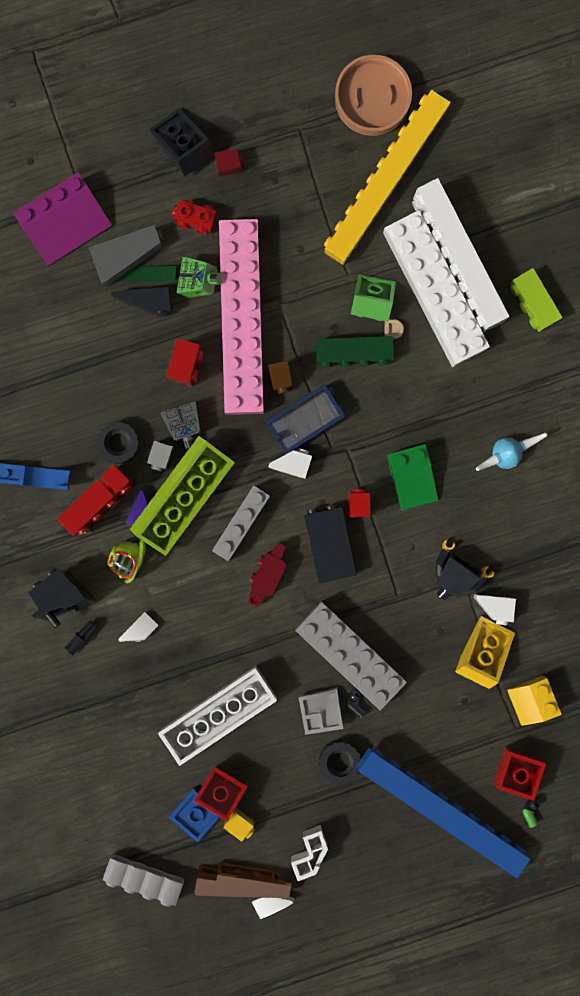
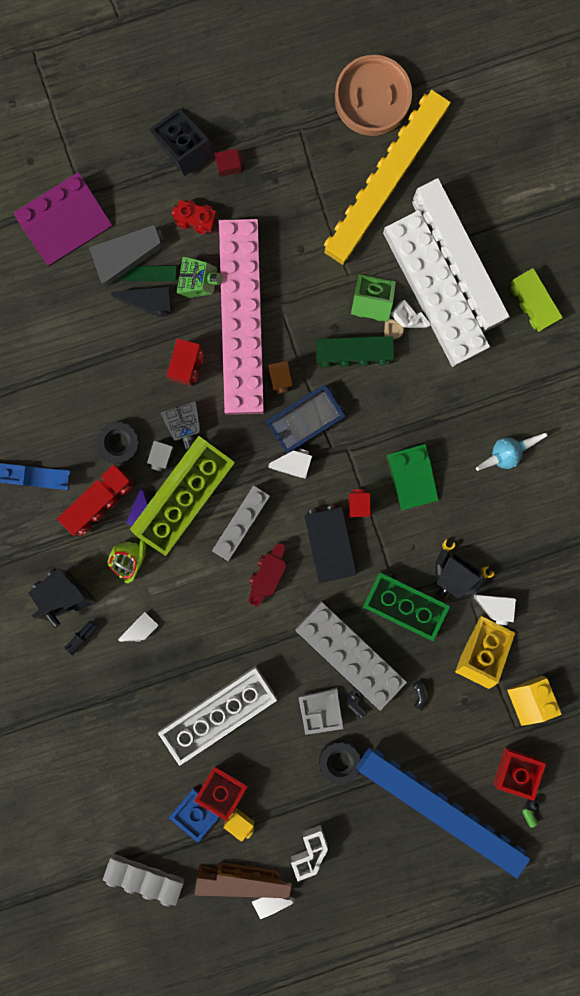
none -> green brick [363,572,450,641]
none -> white slope [390,300,431,328]
none -> black arm [413,681,429,711]

